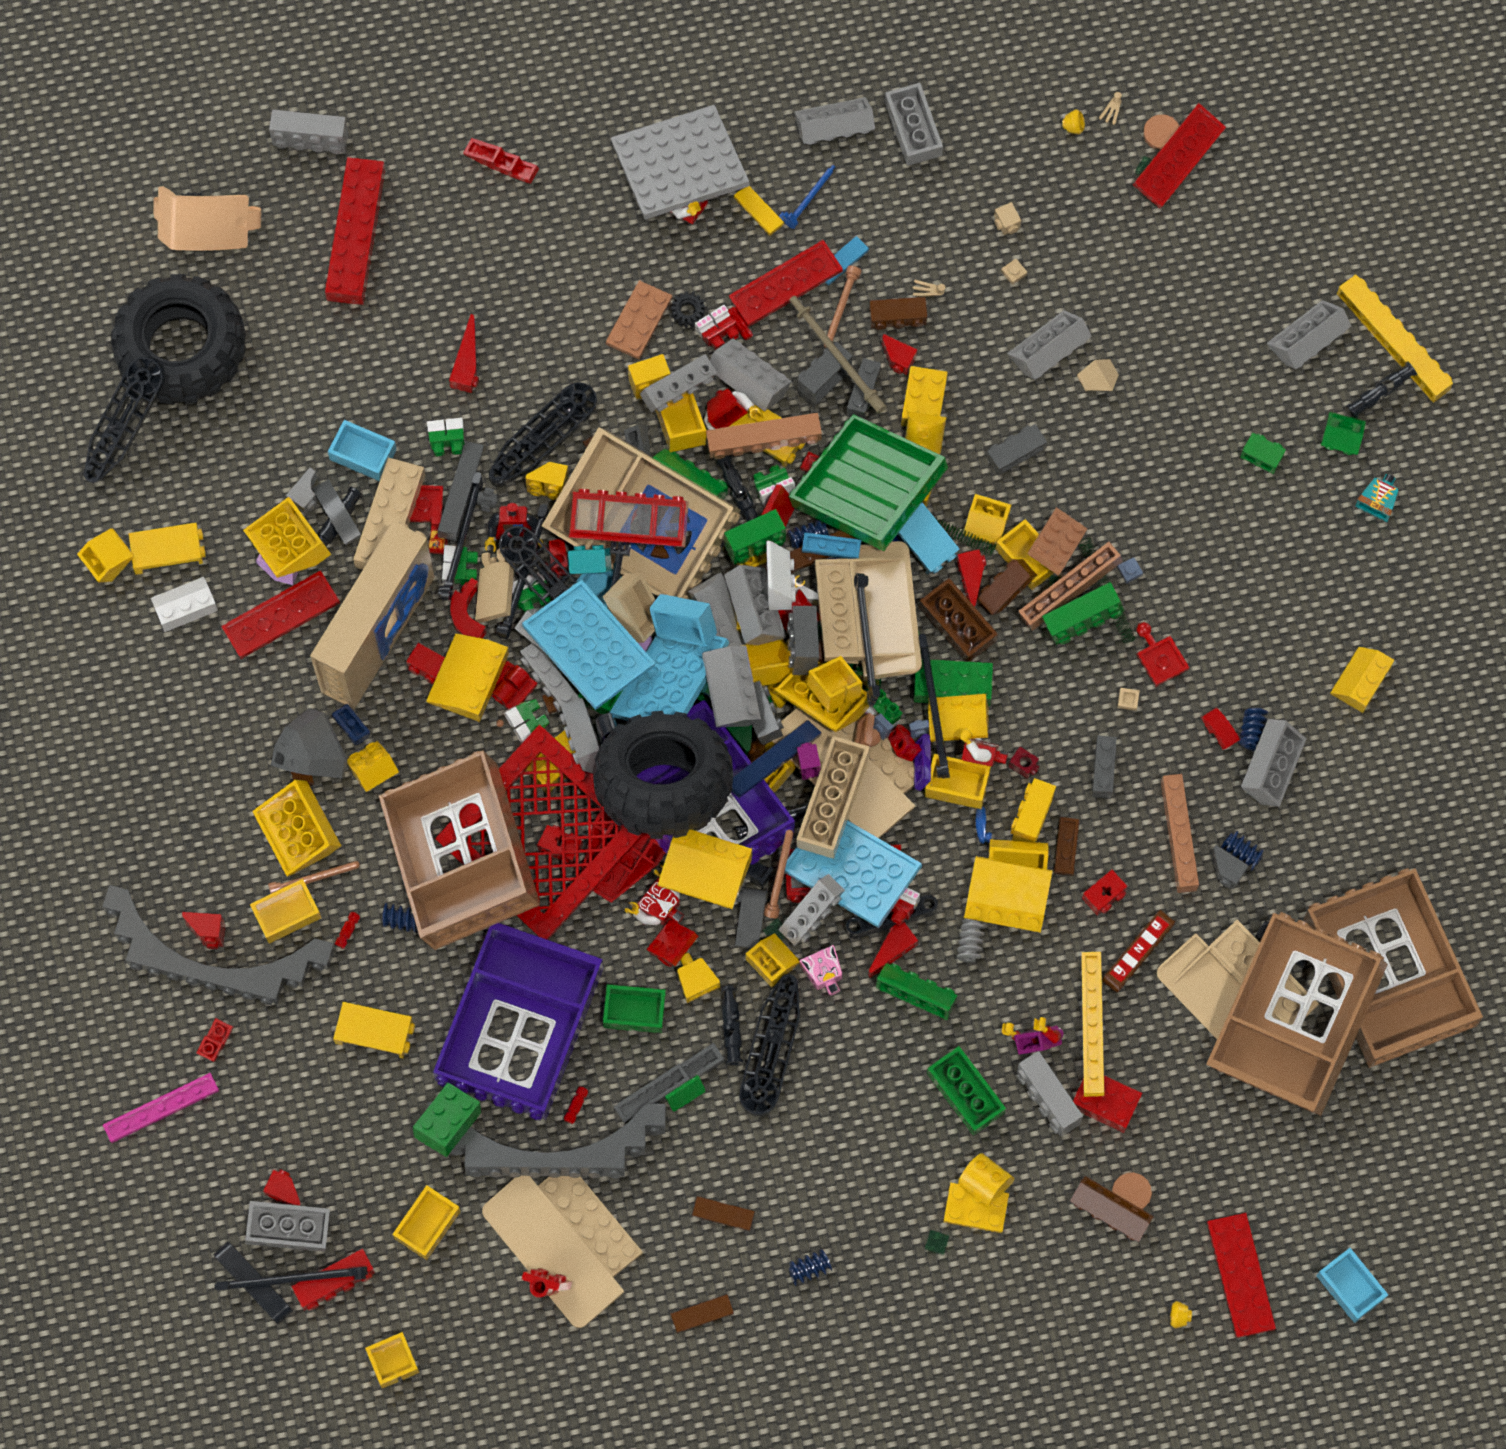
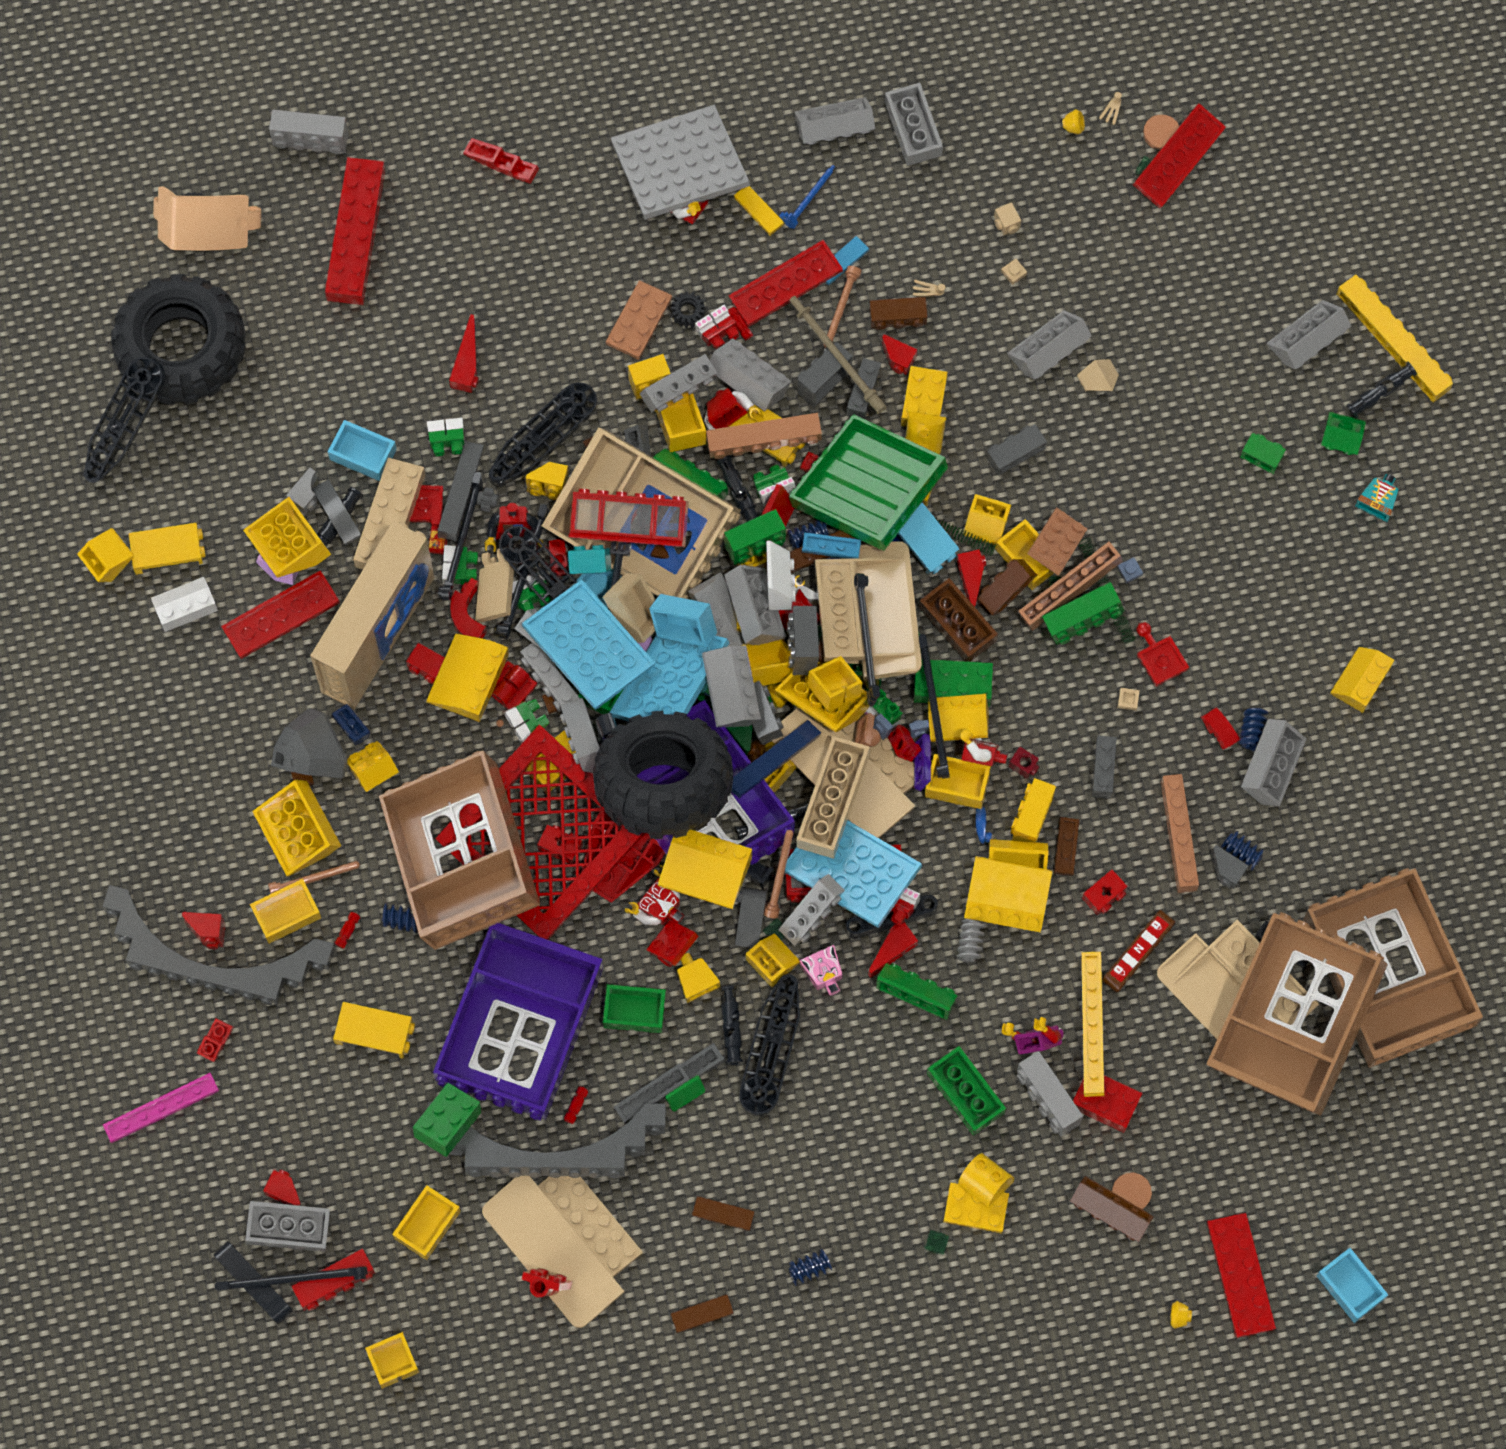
magenta piece [797,743,821,780] -> none

